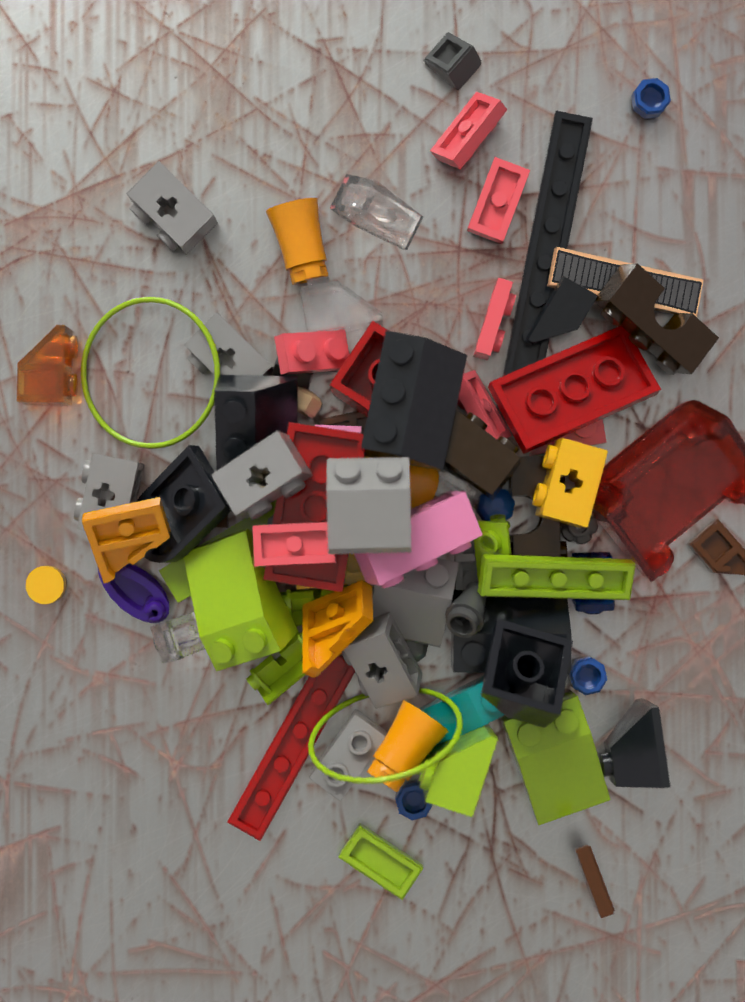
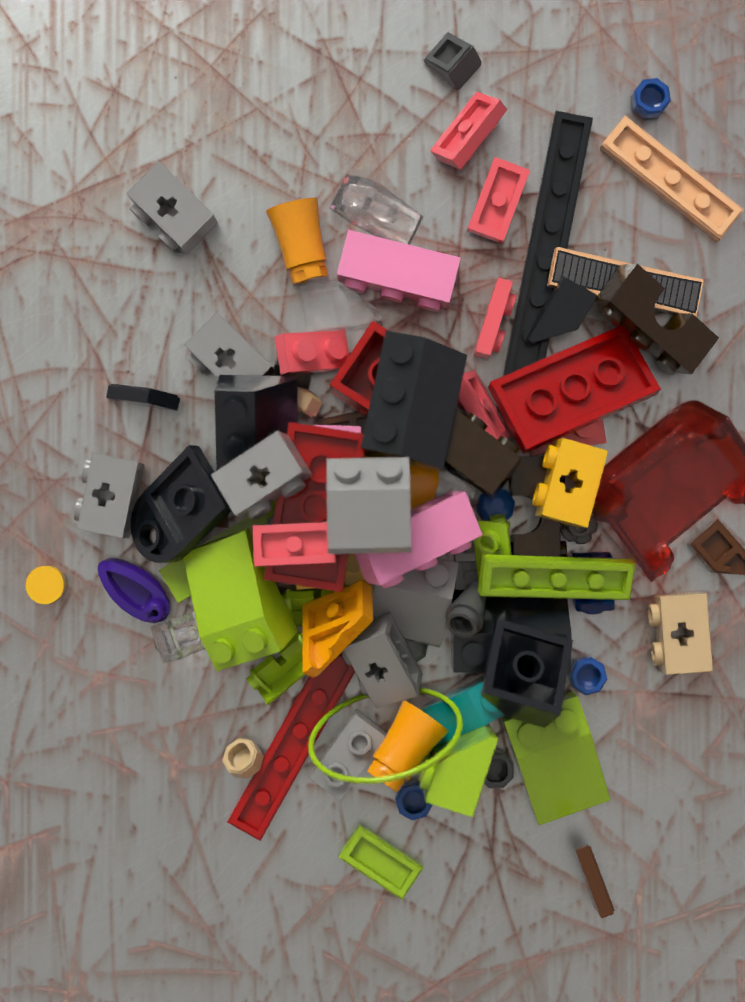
clear orange slope [17,325,79,406] -> none
lime piece [81,297,220,449] -> none
light orange wing [82,497,171,583] -> none
black slope [600,698,671,788] -> none
none -> black tile [106,384,180,411]
none -> tan tile [222,738,264,779]
none -> bright pink brick [337,230,461,312]
none -> dark grey tile [484,750,514,788]
none -> light nougat tile [600,115,744,242]
none -> tan brick [648,592,713,675]

